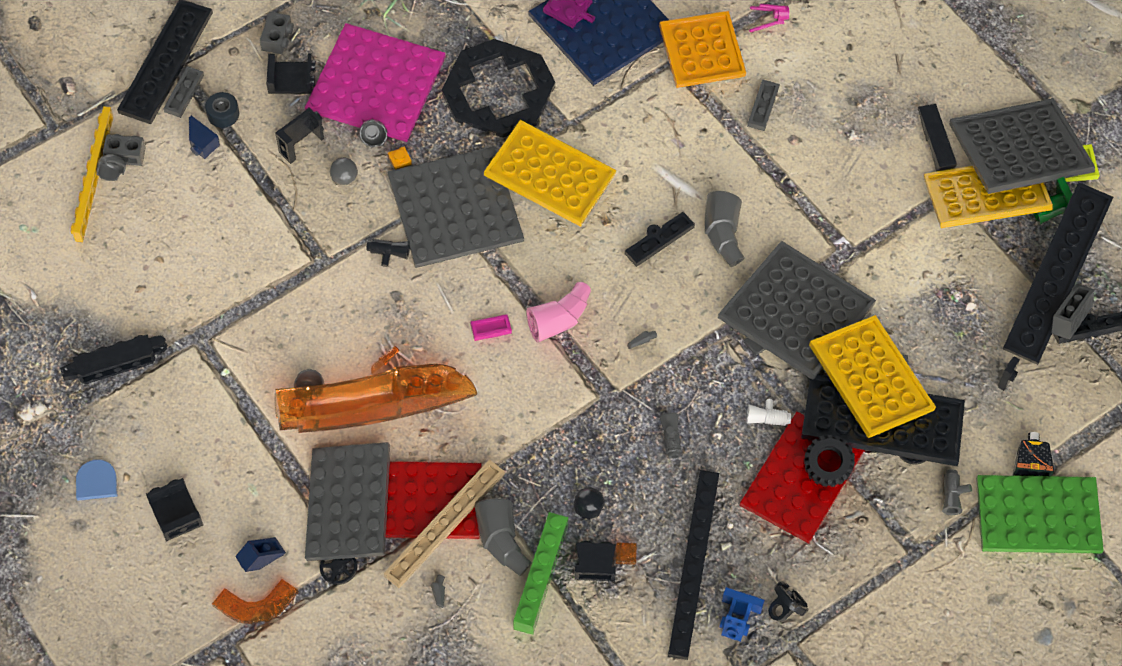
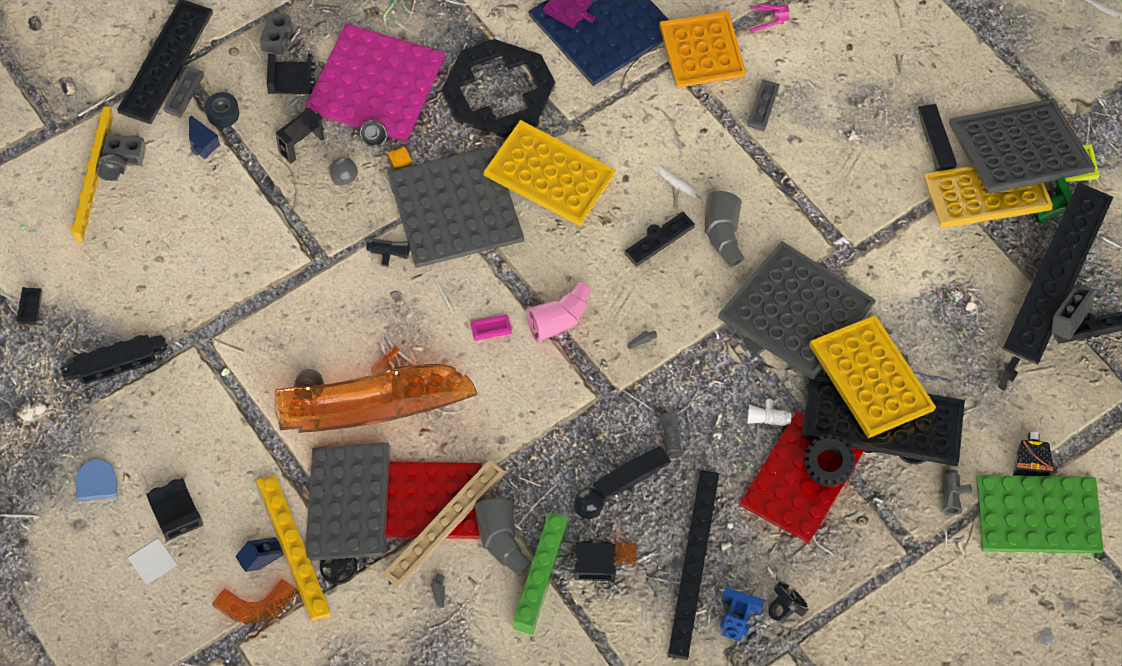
none -> black plate [16,287,43,325]
none -> white sticker [128,539,177,585]
none -> yellow plate [256,475,331,621]
none -> black slope [593,446,671,500]

